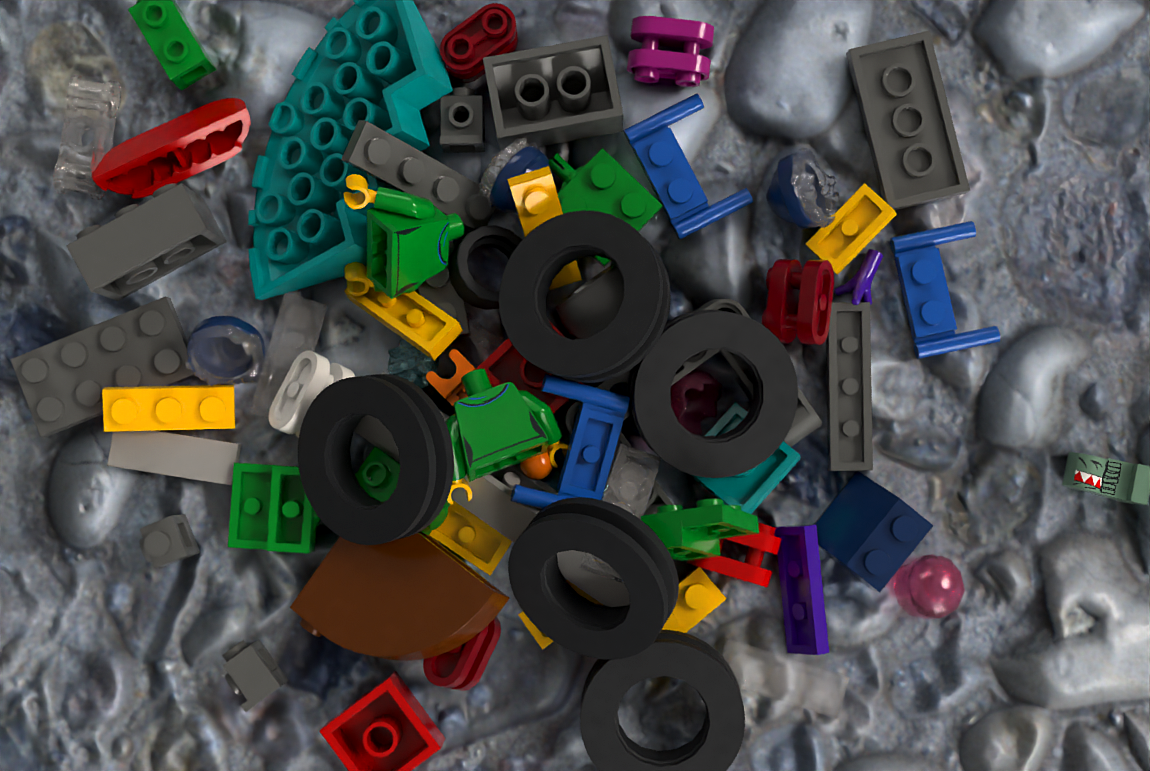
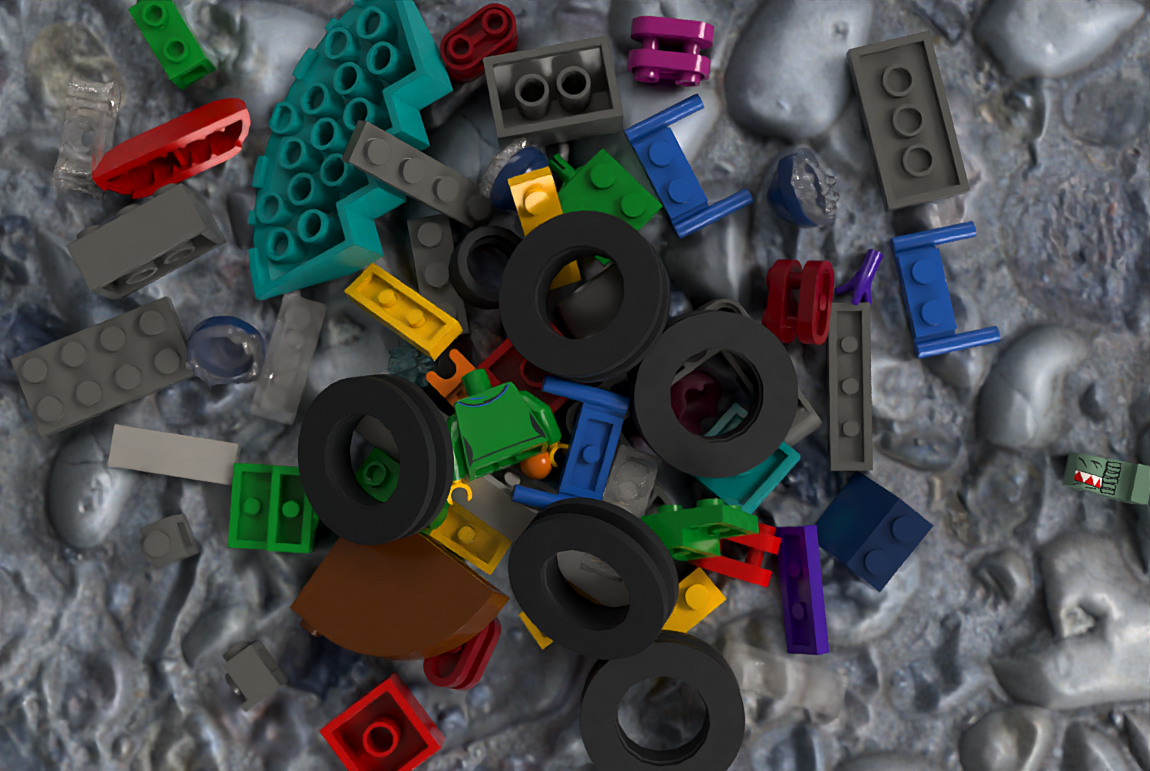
yellow plate [102,385,236,432] -> none
white brick [269,350,355,438] -> none
green torso [343,174,464,299] -> none
dark grey brick [440,87,485,153] -> none
yellow plate [805,183,897,275] -> none
clear pink hair [894,554,965,619] -> none

